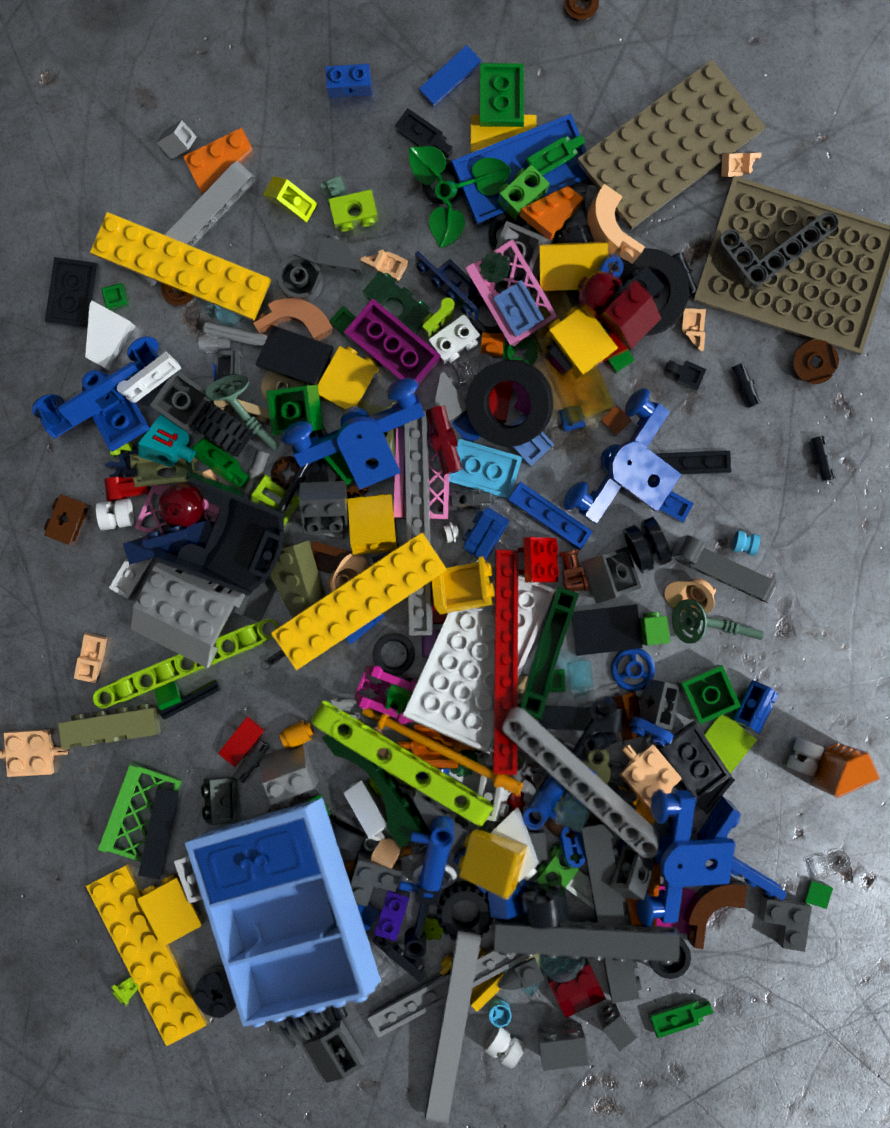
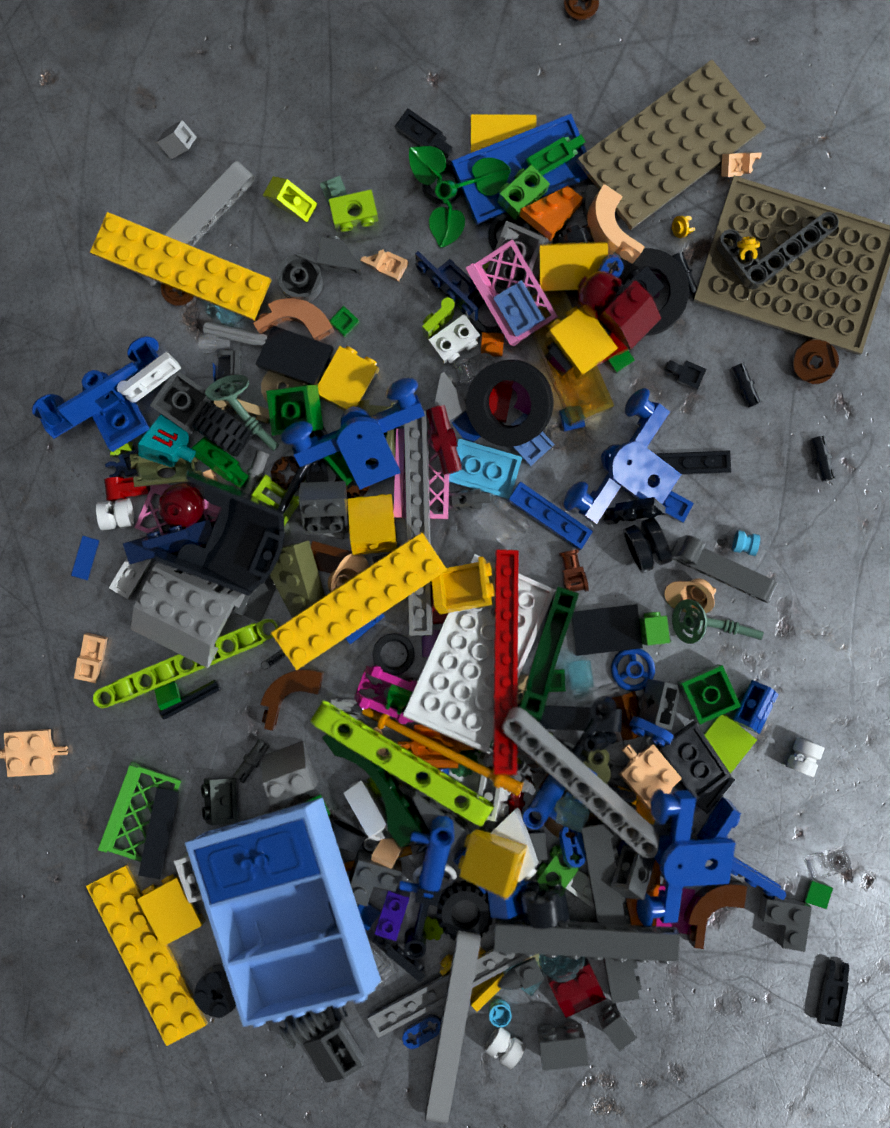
reddish brown brick [44,494,91,546] -> none
black tile [45,257,99,329] -> none
olive wedge [58,703,161,750] -> none
white slope [85,301,135,372] -> none
green tile [101,283,129,310] -> none
lime brick [111,977,139,1007] -> none
orange wing [183,128,253,195] -> none
red slope [218,717,265,767] -> none
light orange brick [279,720,314,749] -> none
blue brick [325,64,372,98] -> none
magenta brick [344,298,441,388] -> none
clear green arch [363,271,431,335] -> none
blue tile [419,45,482,107] -> none
white plate [443,522,460,544] -> none
blue brick [462,507,510,561] -> none
clear green piece [479,252,510,284] -> none
green plate [480,63,524,127] -> none
green gear [503,337,538,365] -> none
red plate [518,537,559,583] -> none
dark grey slope [582,546,642,604] -> none
dark orange tile [600,405,632,436] -> none
black tyre [649,937,691,979] -> none
green hinge [649,1000,714,1038] -> none
light nougat slope [681,308,706,351] -> none
orange slope [811,743,880,798] -> none
none -> blue sticker [71,536,99,580]
none -> reddish brown arch [260,669,324,731]
none -> blue beam [402,1014,441,1049]
none -> black hinge [603,497,666,524]
none -> yellow plate [672,215,696,238]
none -> yellow plate [737,236,760,260]
none -> black hinge [817,960,849,1027]

